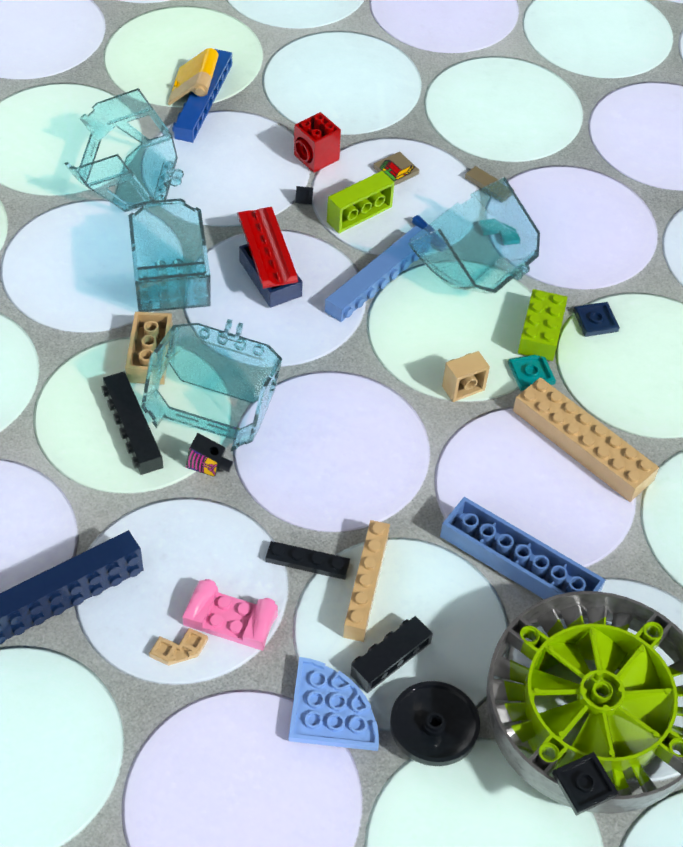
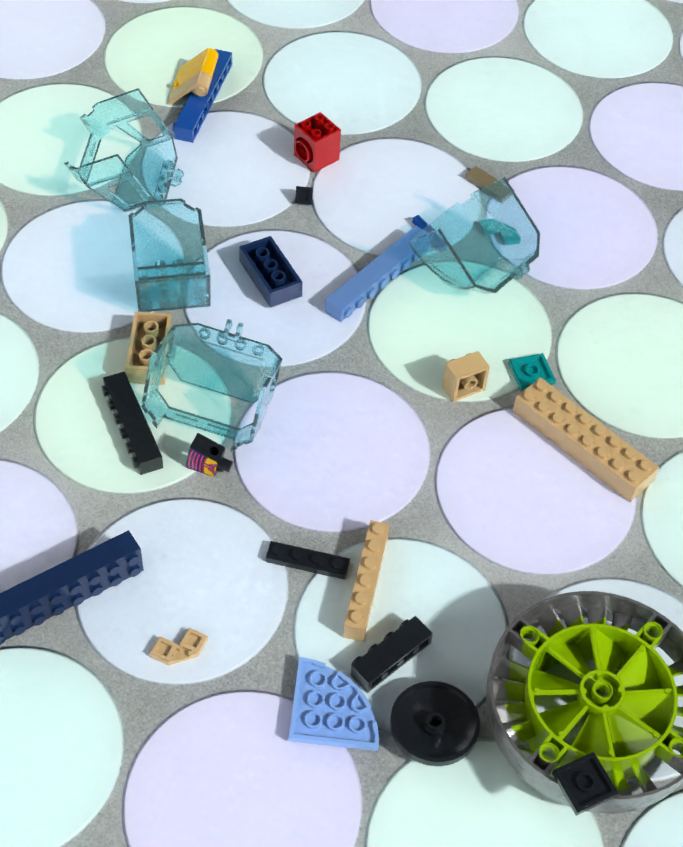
bright pink piece [182,579,278,651] -> none
red plate [237,206,298,289] -> none
lime brick [327,171,395,233] -> none
tile [374,151,419,186] -> none
medium blue brick [440,497,606,599] -> none
lime brick [518,289,568,361] -> none
dark blue tile [573,302,620,337] -> none

